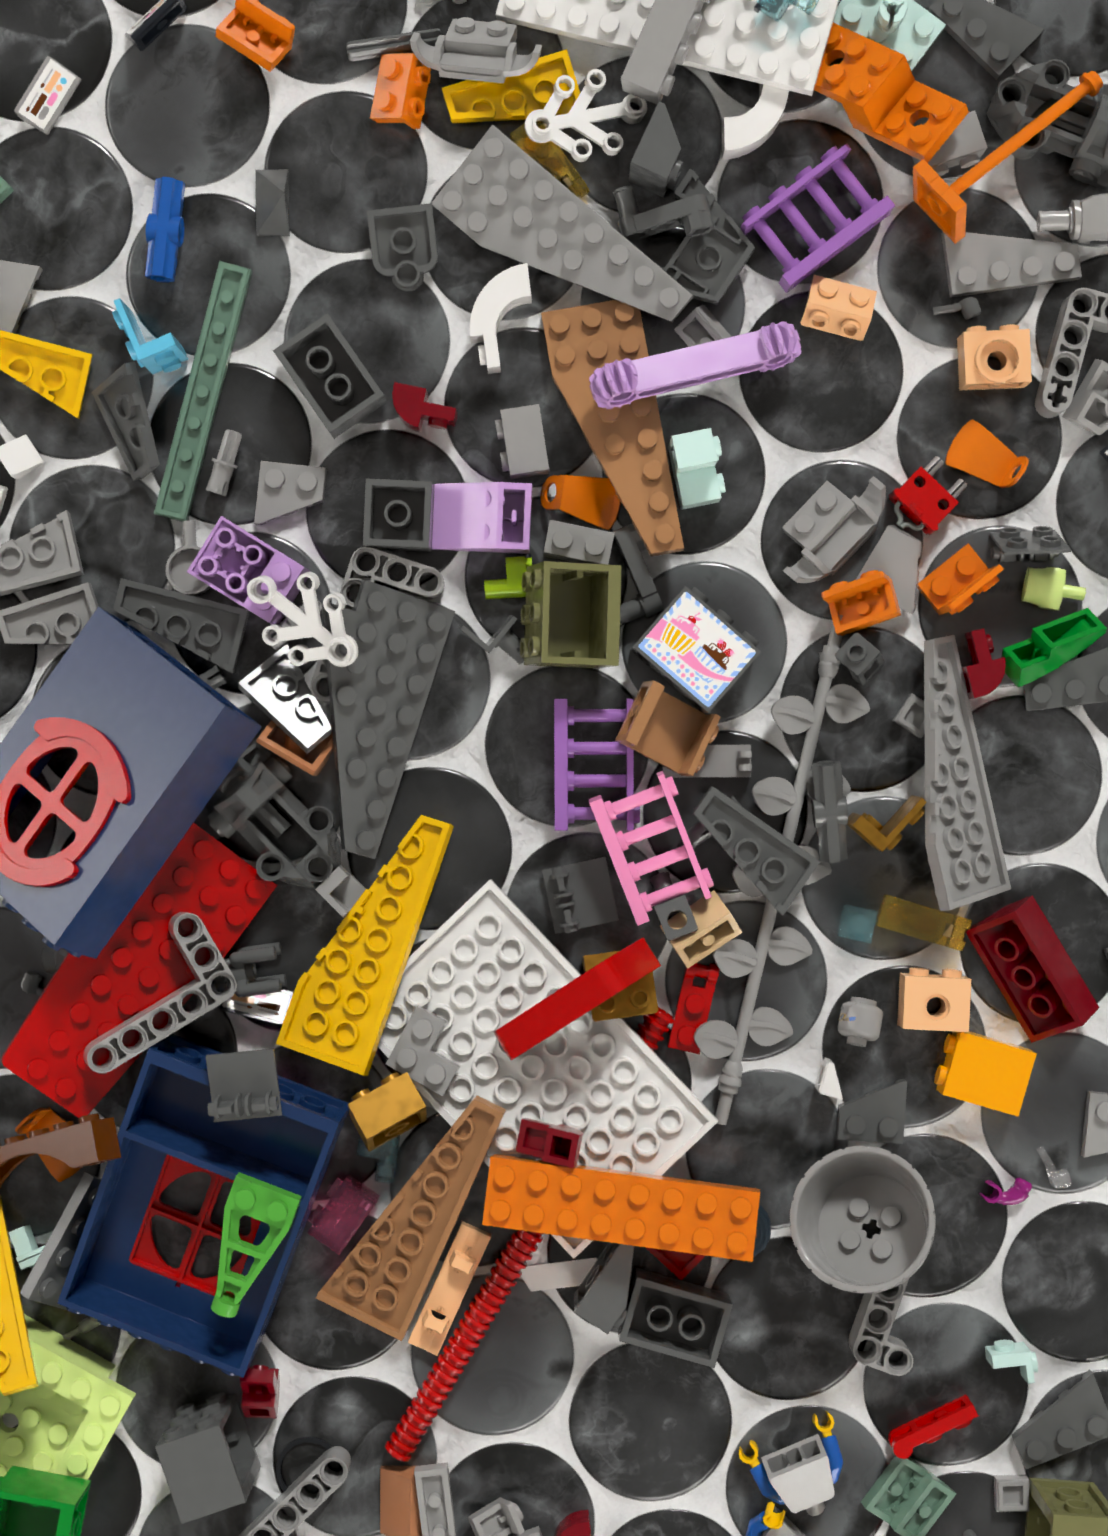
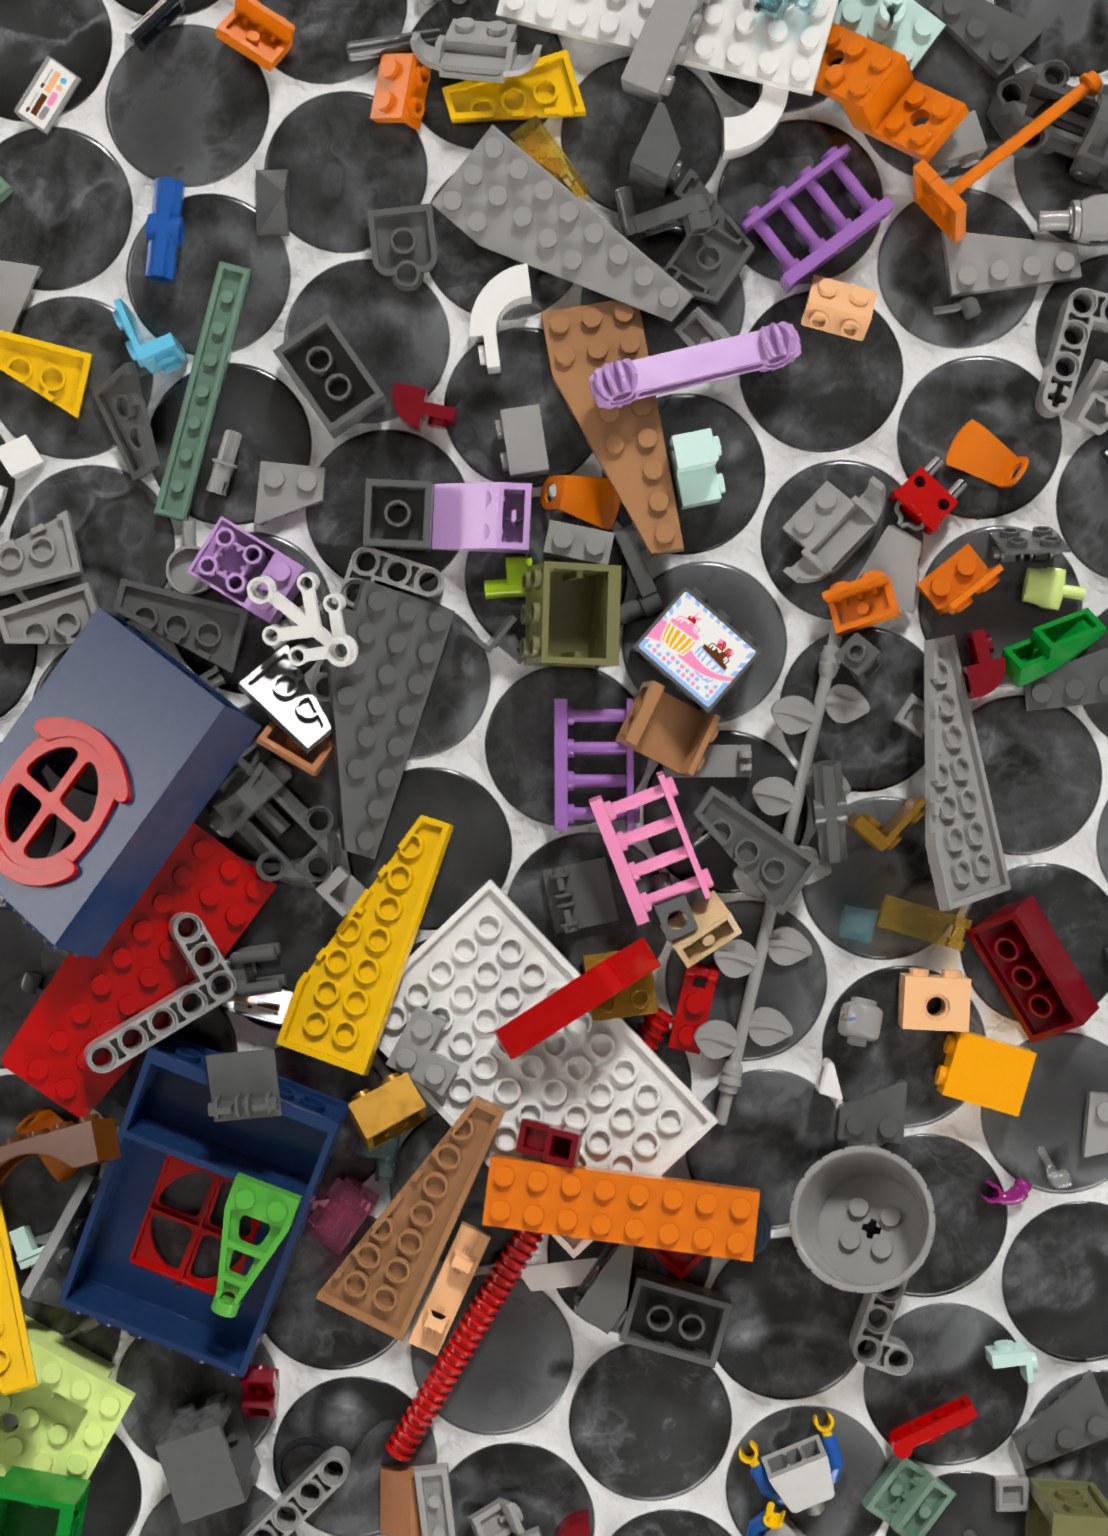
white plant [524,69,647,162] -> none
light nougat brick [957,324,1032,391] -> none

